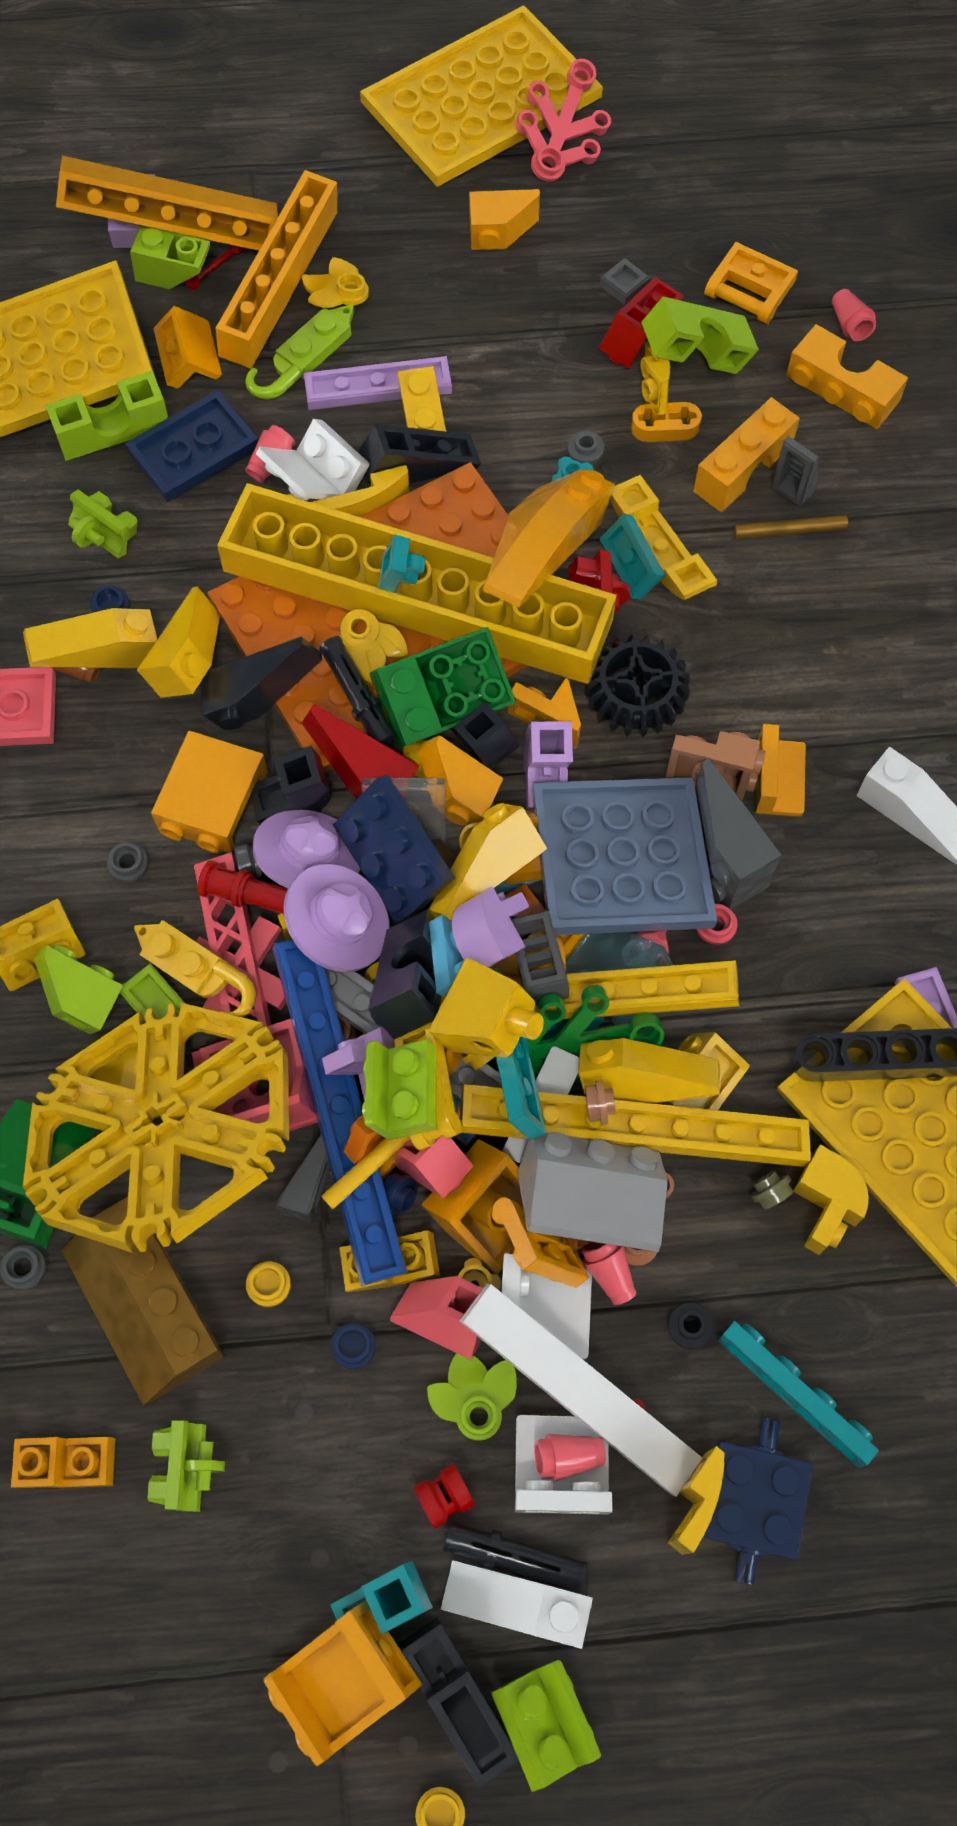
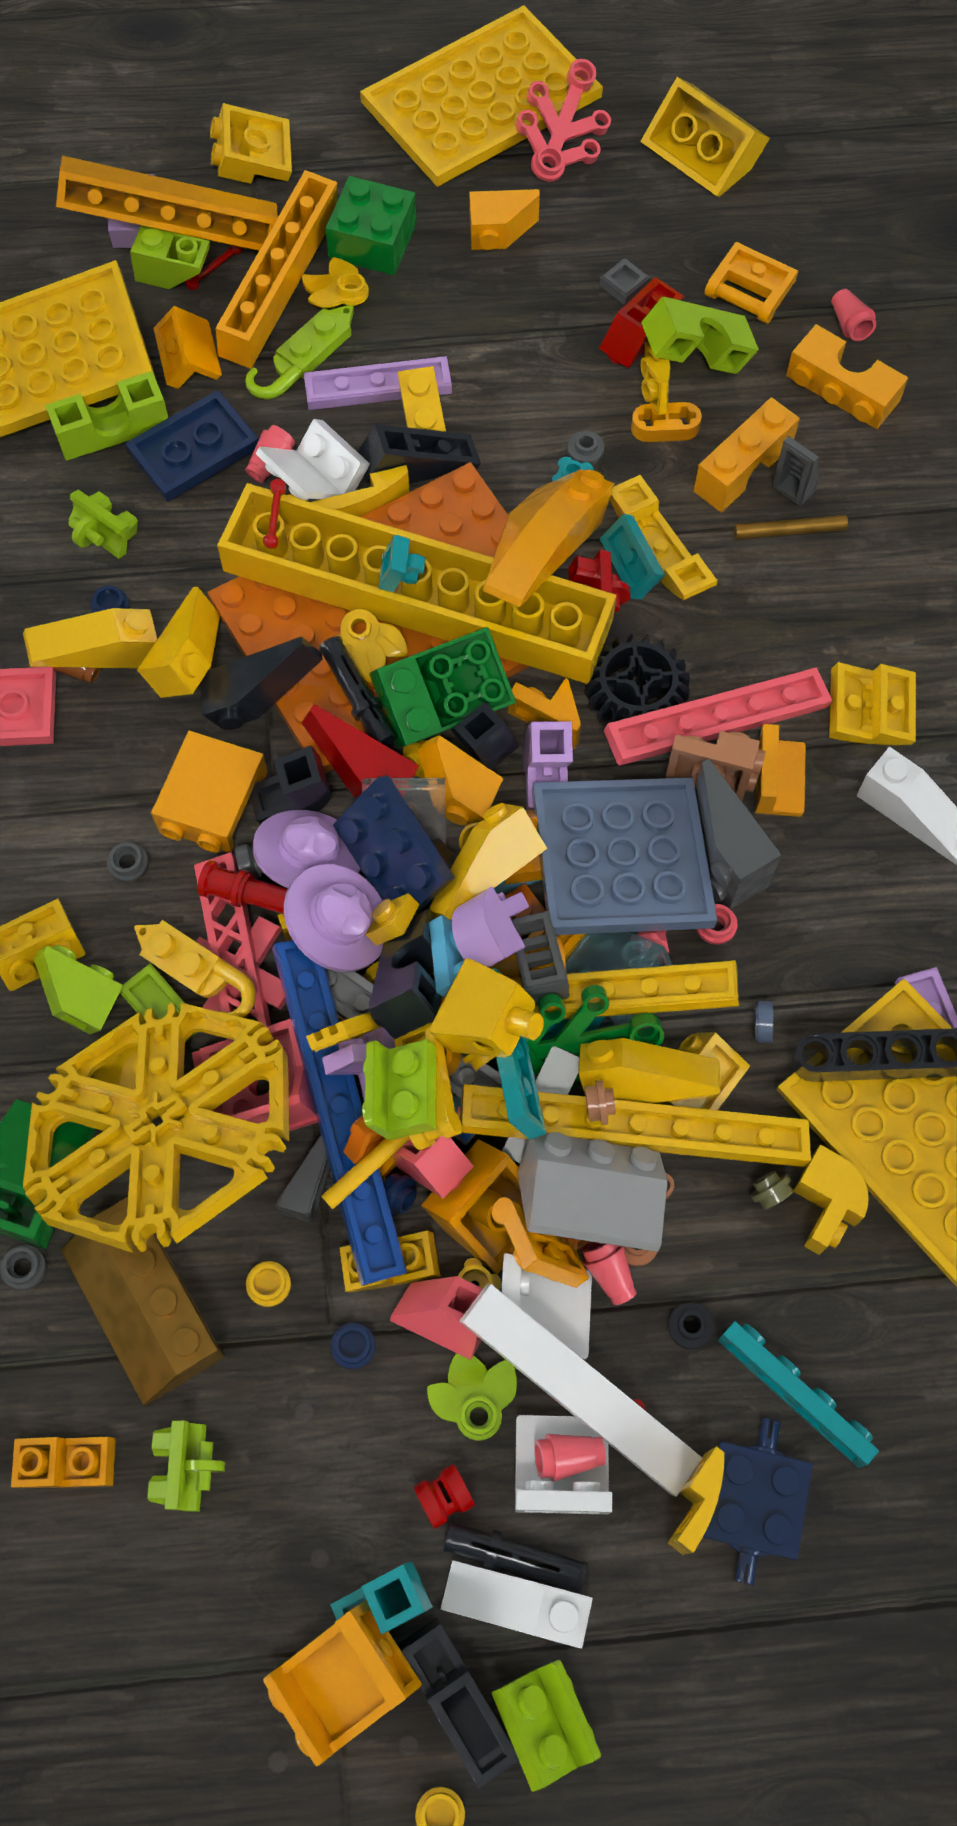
none -> yellow plate [210,103,292,184]
none -> red hinge [263,479,286,549]
none -> yellow tile [306,1012,383,1052]
none -> green brick [325,176,417,276]
none -> yellow plate [365,893,419,946]
none -> coral plate [604,667,832,766]
none -> yellow slope [640,77,770,197]
none -> sand blue tile [755,1001,773,1043]
none -> yellow slope [829,662,916,745]

